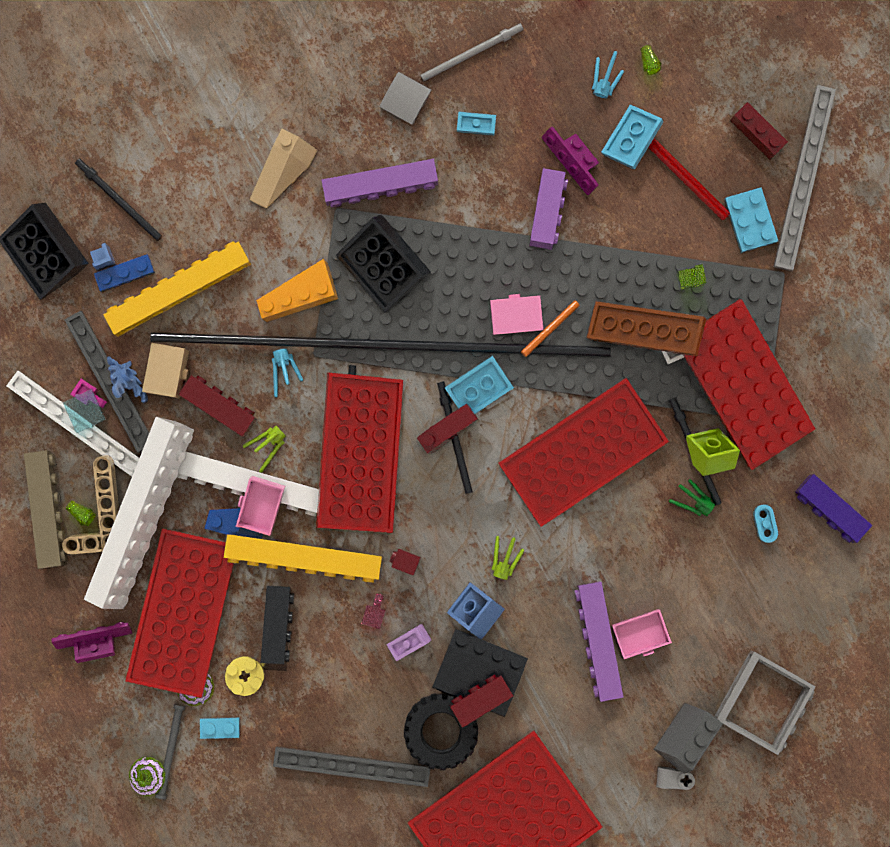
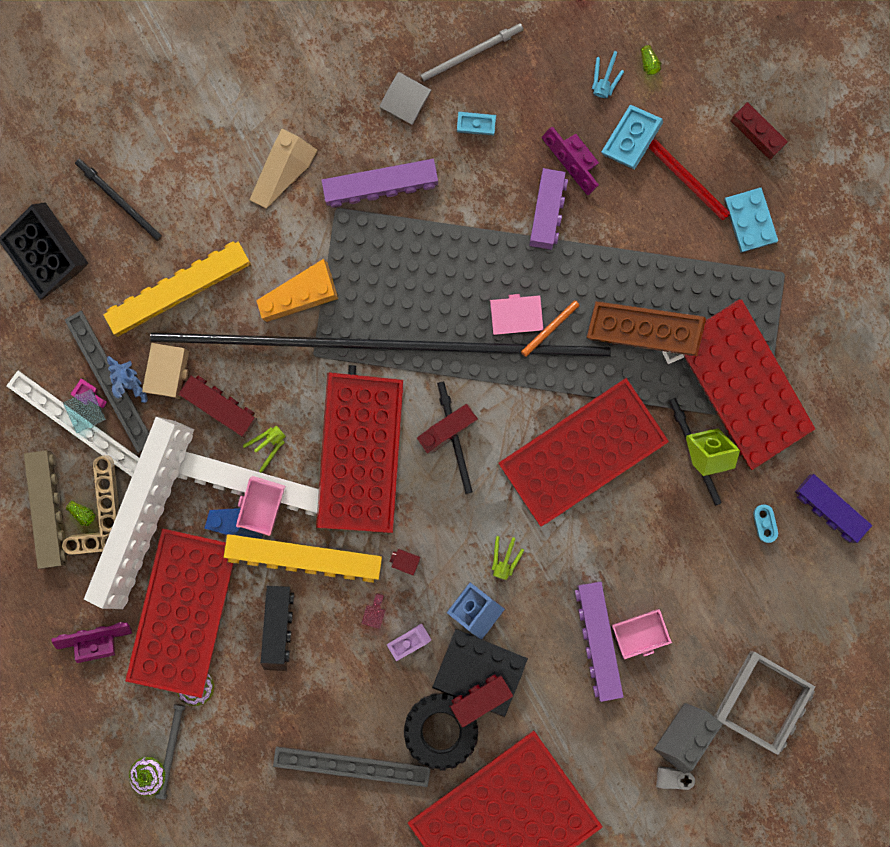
medium blue panel [90,243,115,271] -> none
blue plate [94,254,155,292] -> none
medium azure plate [200,717,240,739] -> none
light yellow plate [225,656,265,696] -> none
medium azure plant [272,349,303,397] -> none
black slope [336,215,431,312] -> none
medium azure plate [445,355,514,413] -> none
green plant [669,479,715,516] -> none
clear neon green panel [678,264,707,290] -> none
light grey plate [773,85,836,272] -> none

